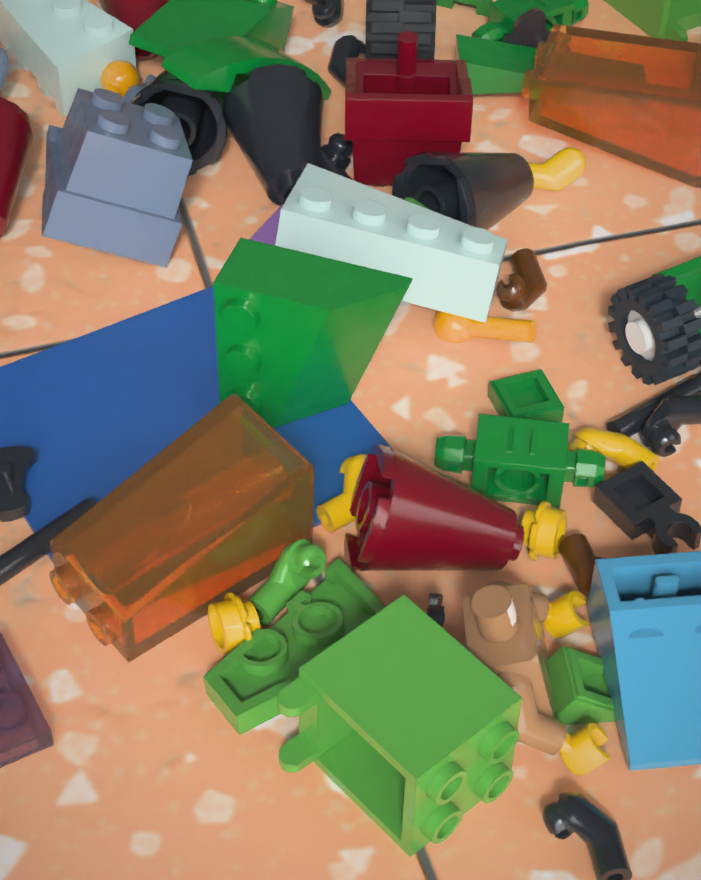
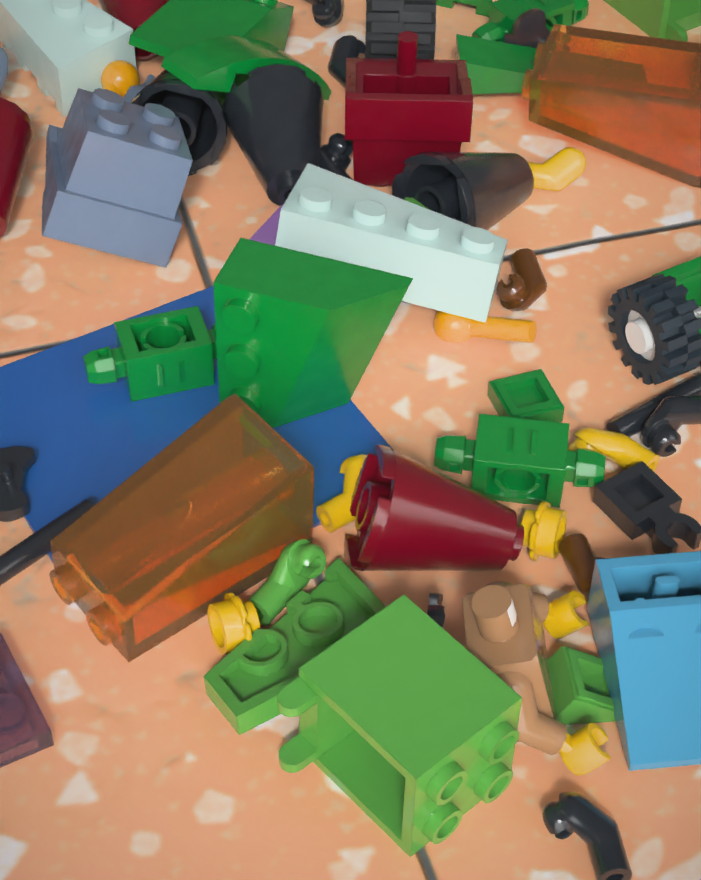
none -> green piece [83,306,217,402]

